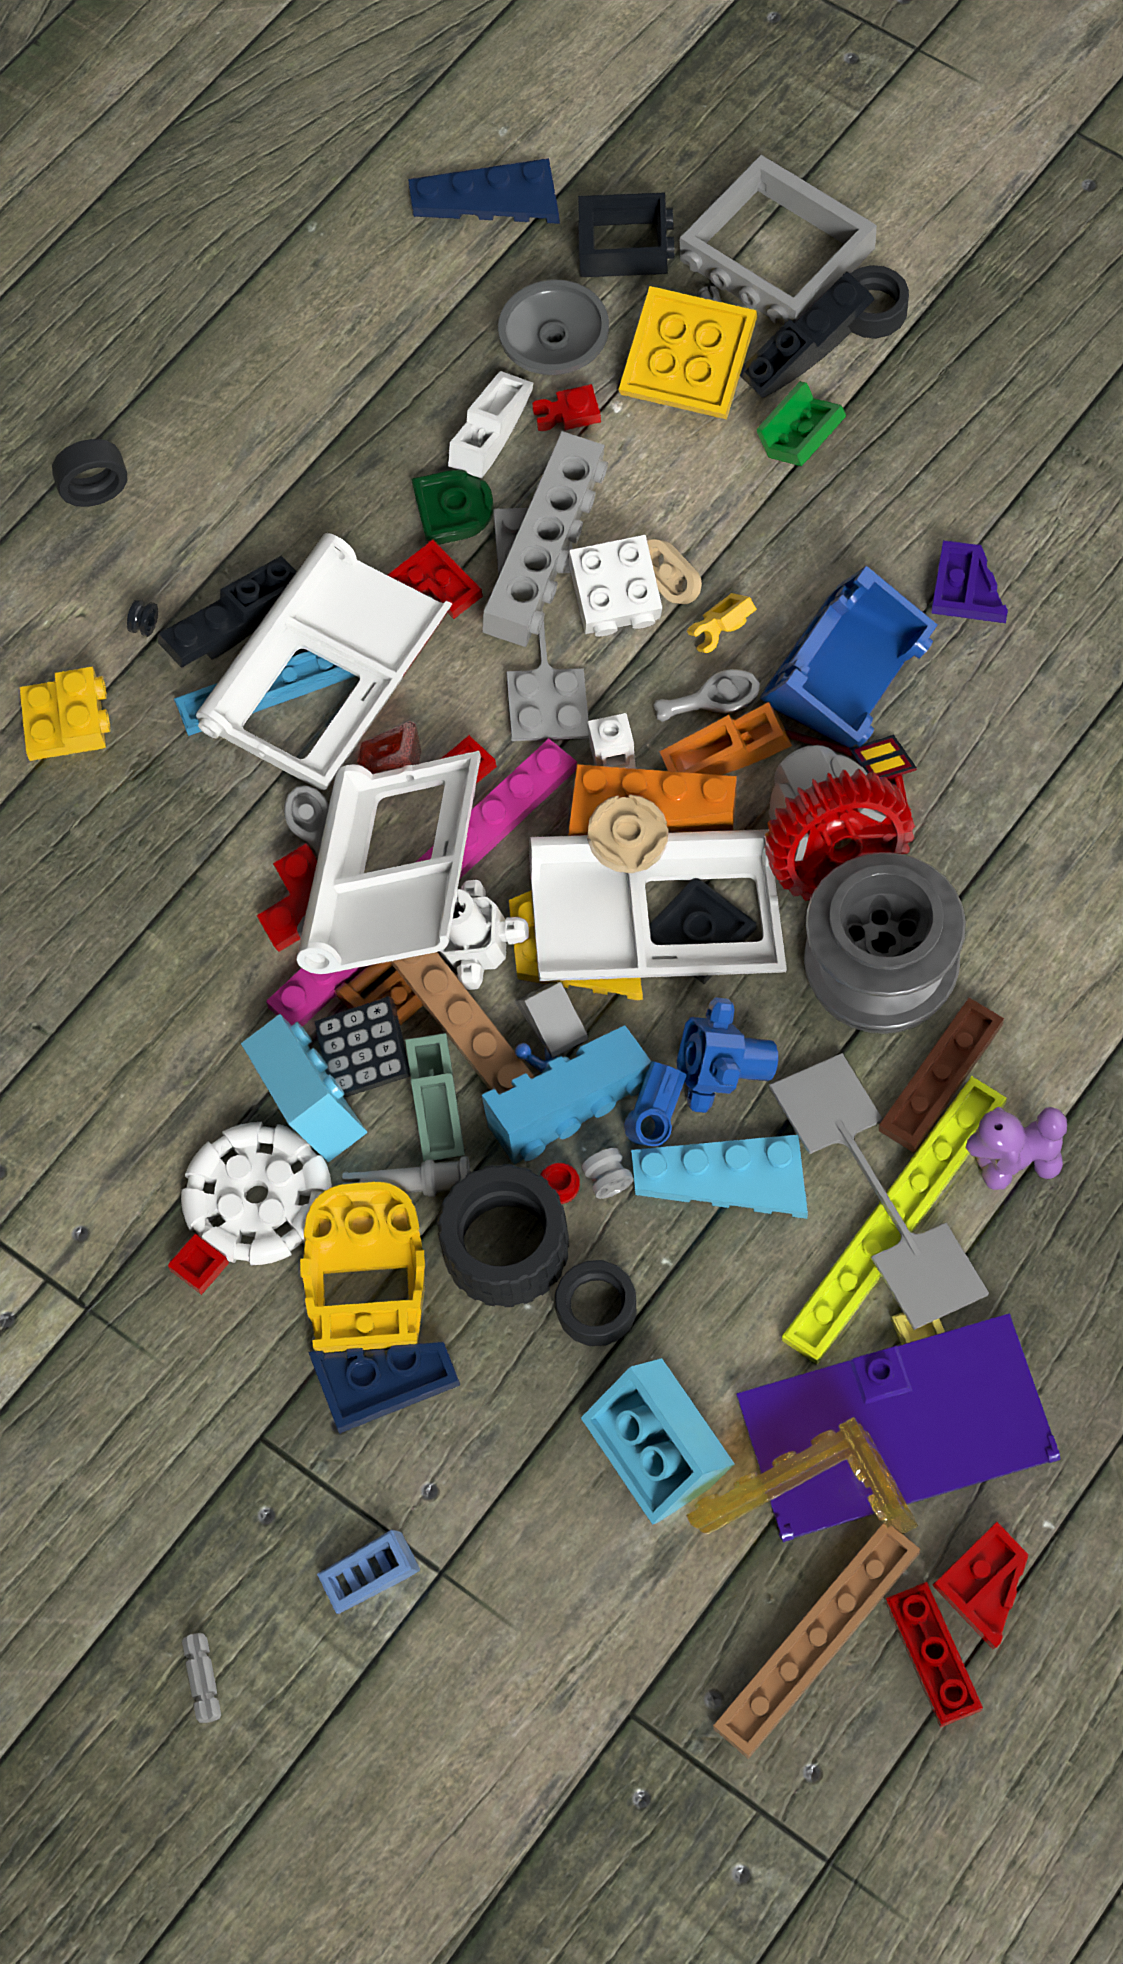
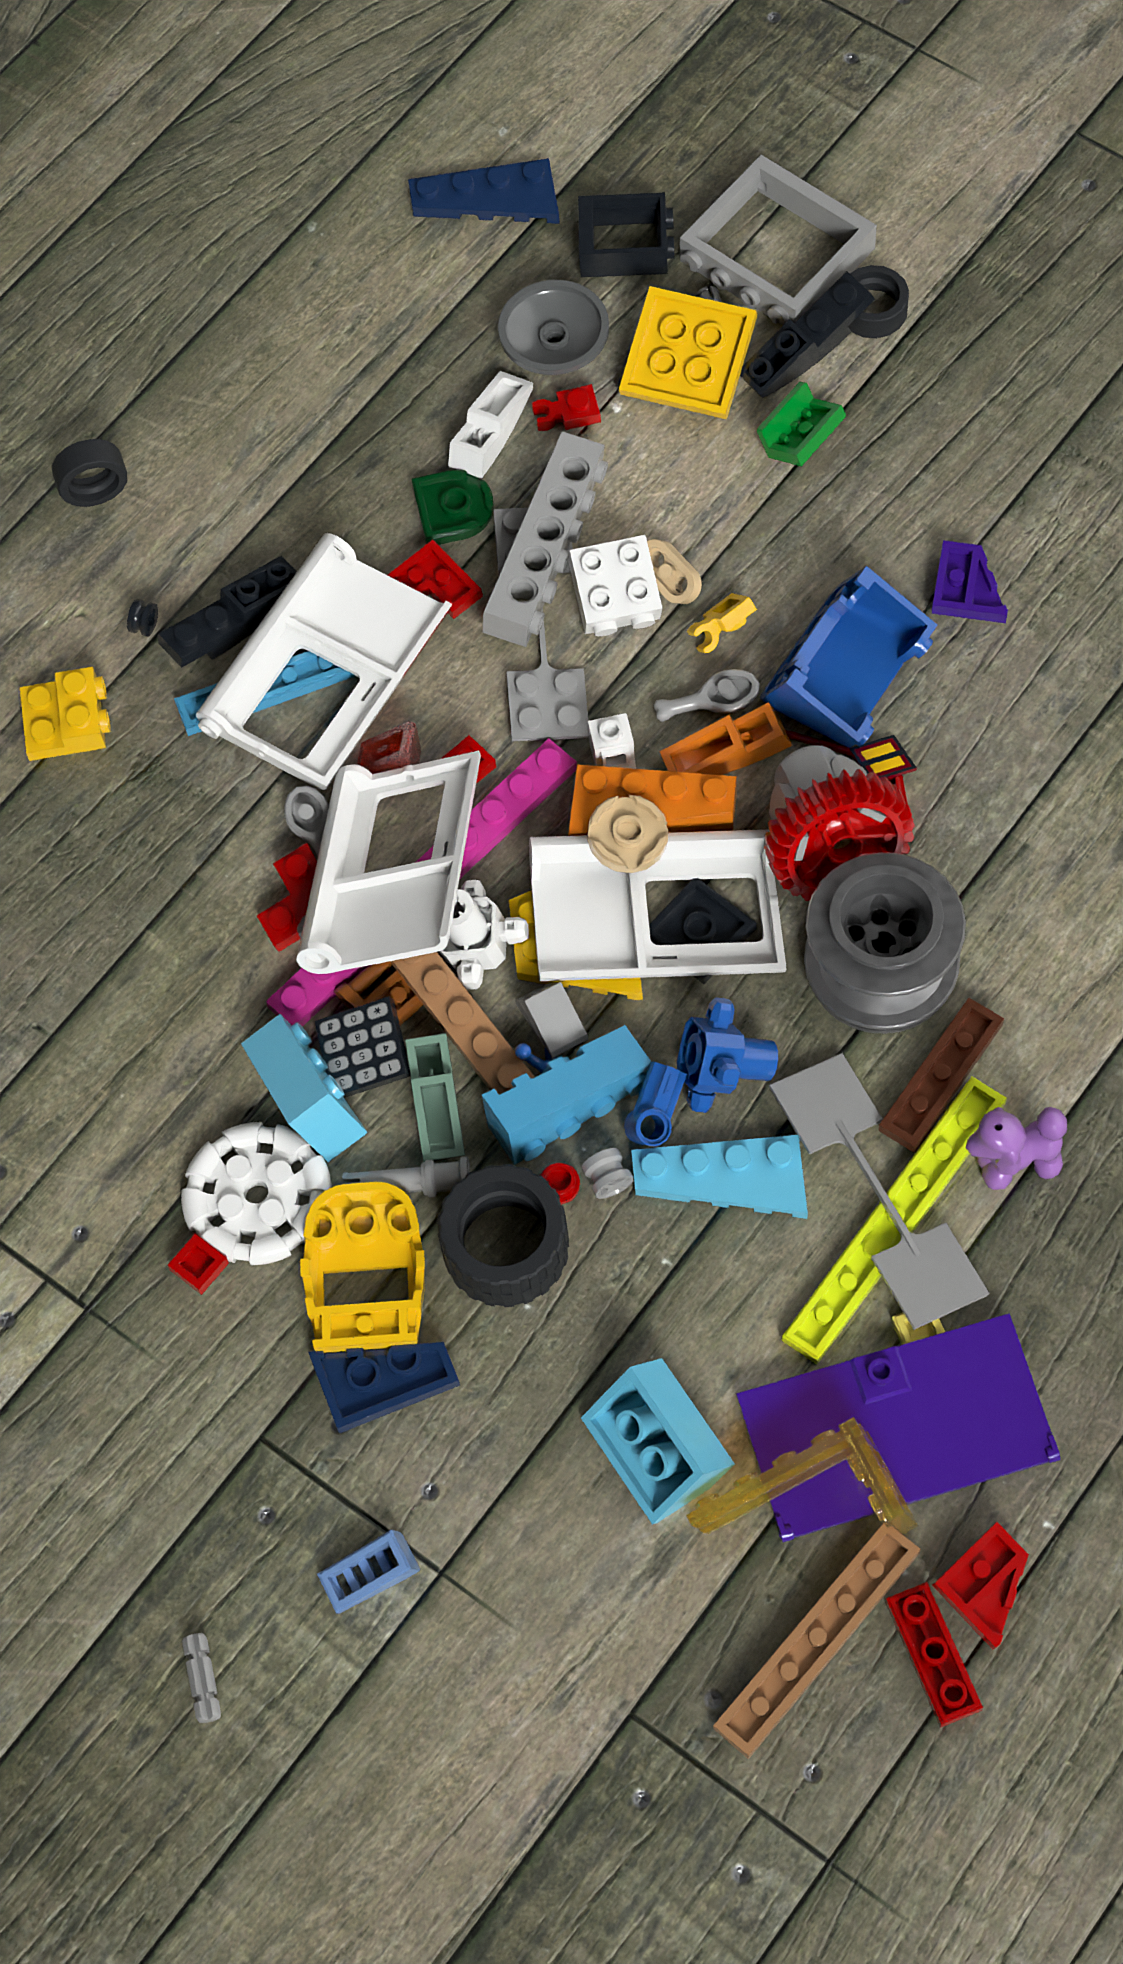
black tyre [555,1260,637,1346] -> none

